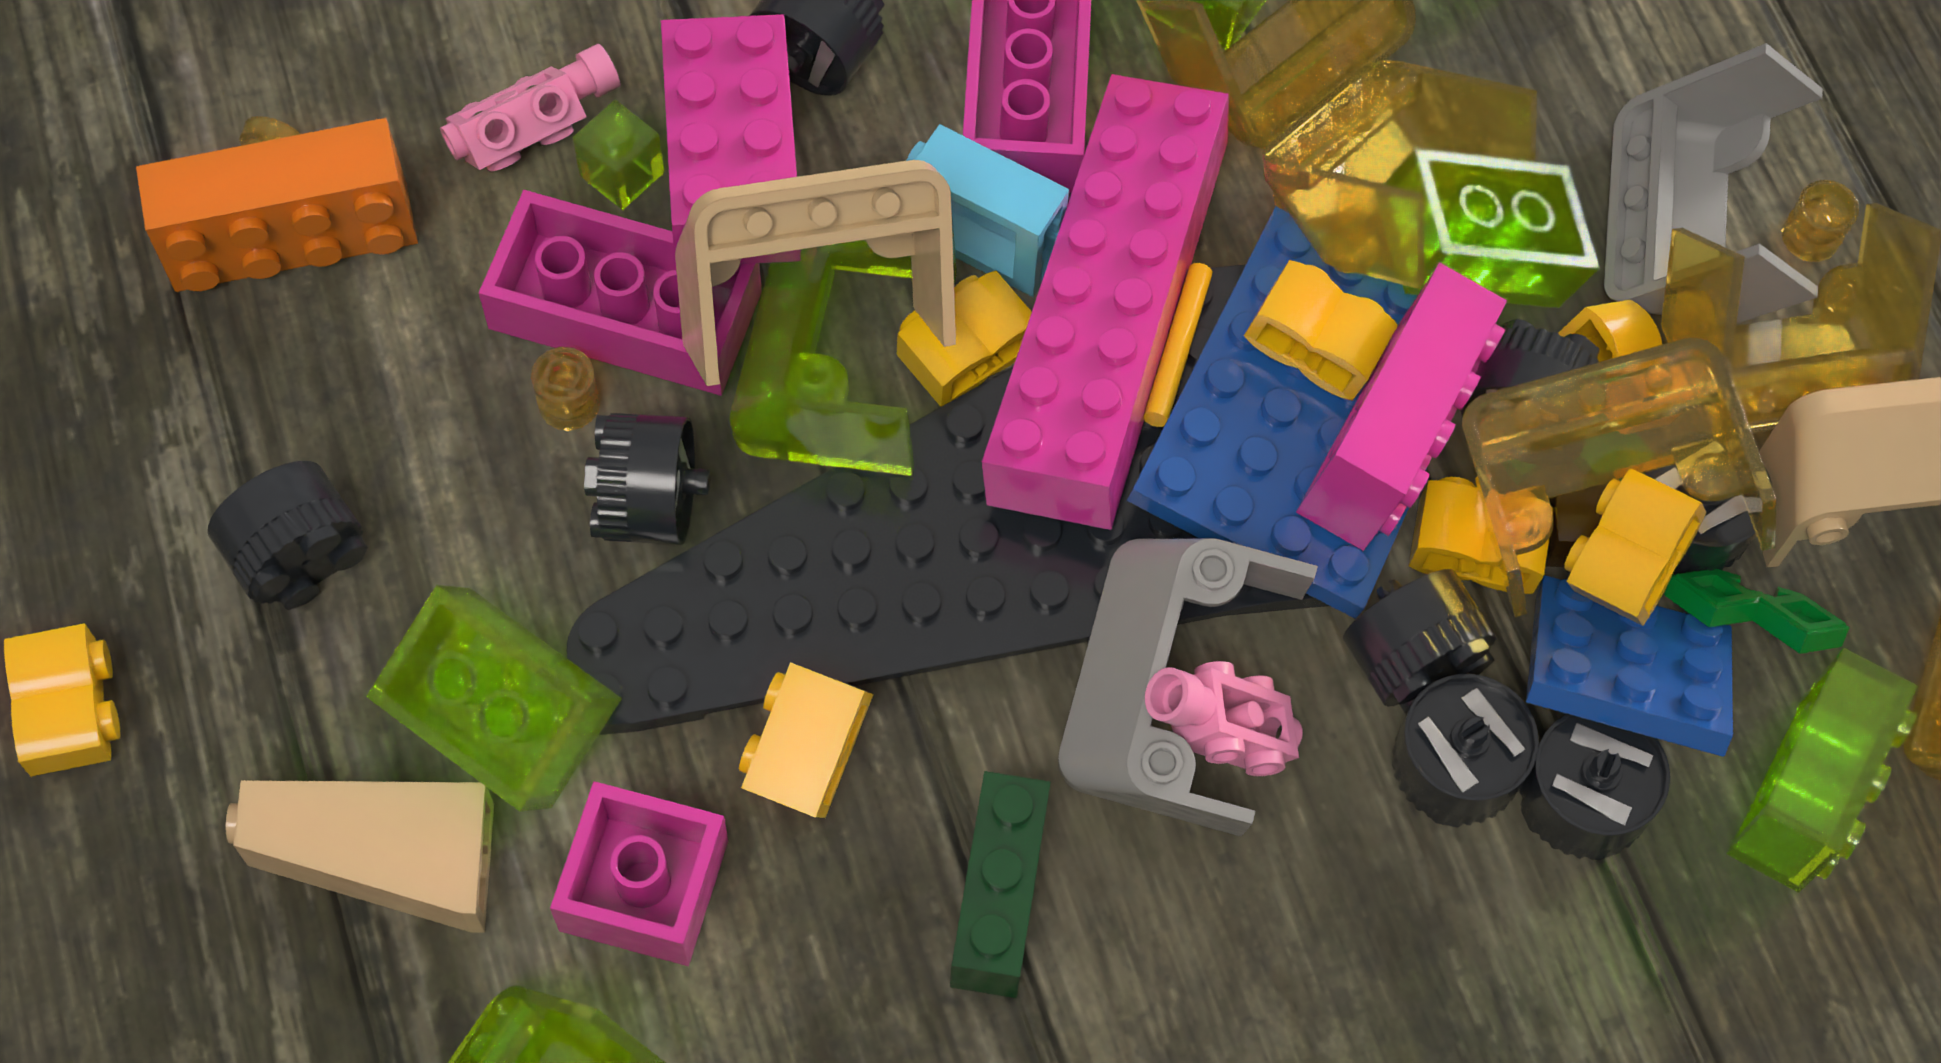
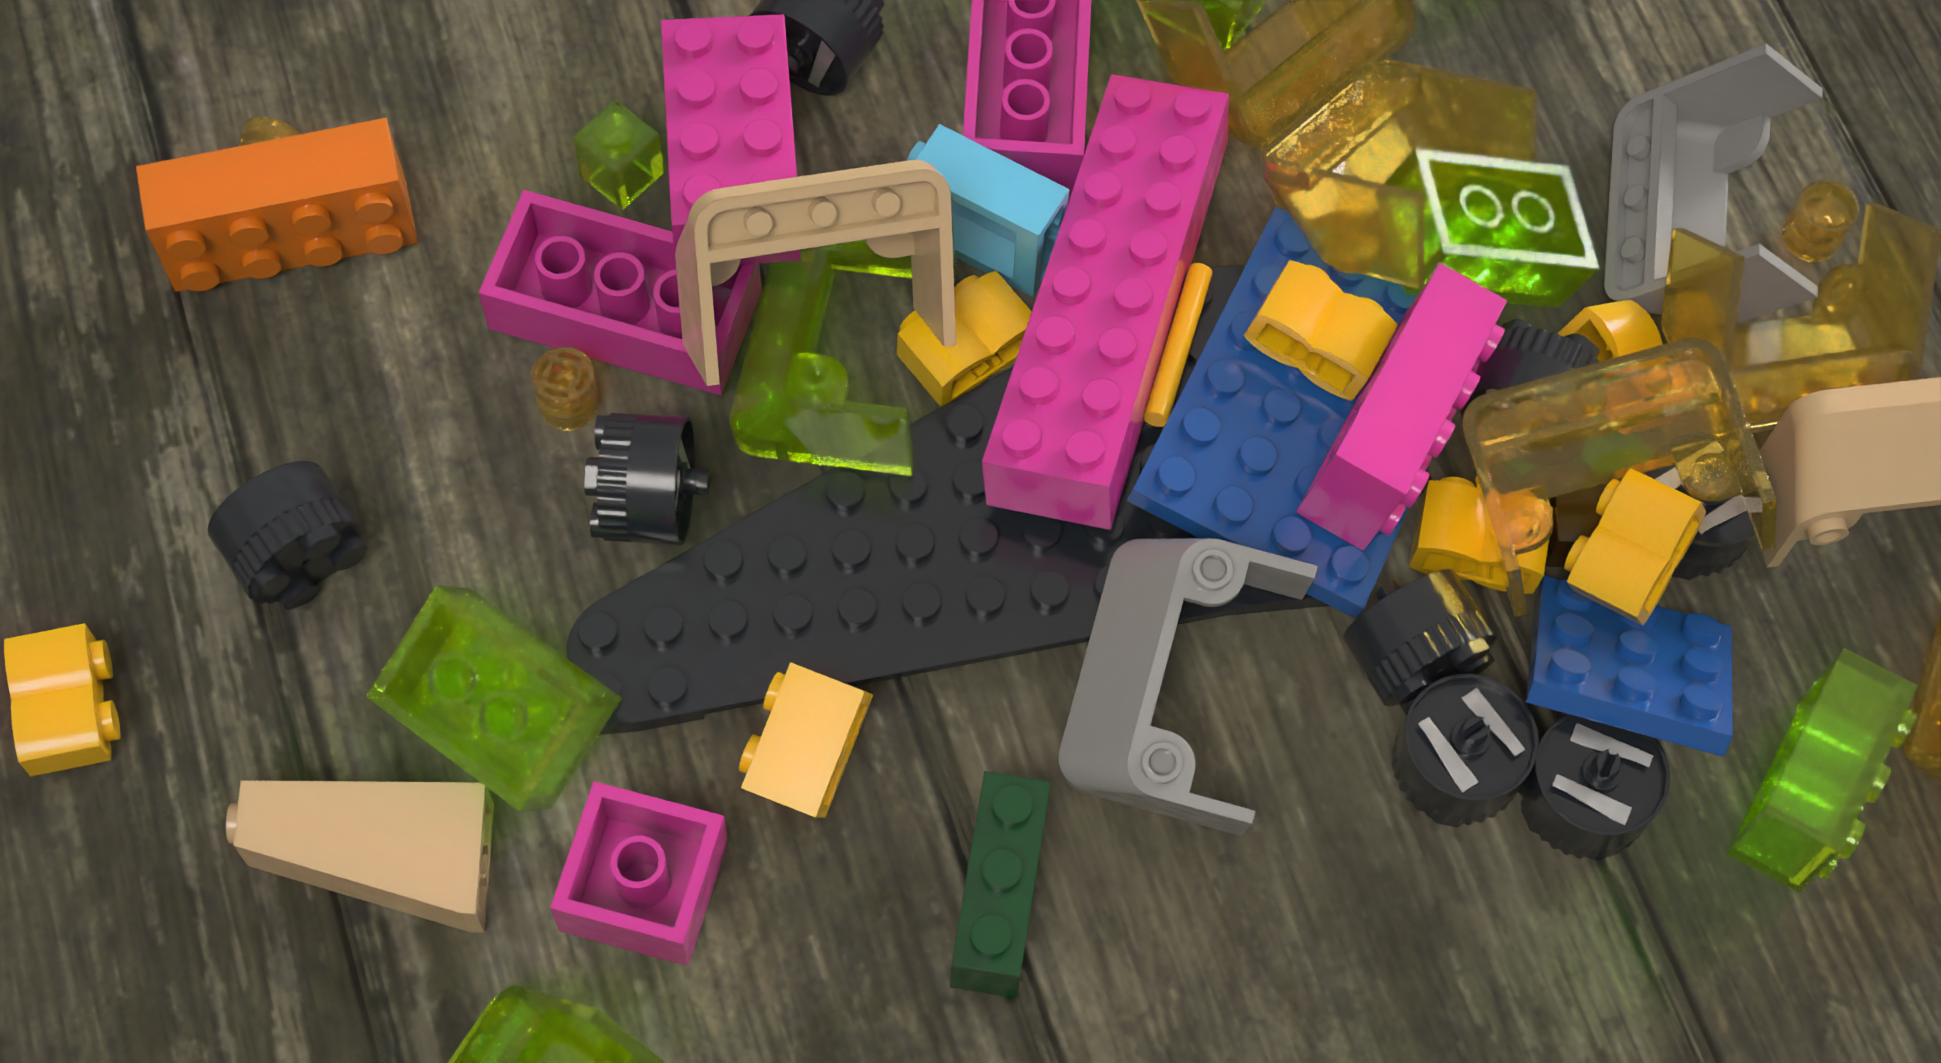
bright pink brick [440,44,620,172] -> none
bright pink brick [1145,661,1302,776] -> none
green tile [1664,569,1850,654] -> none

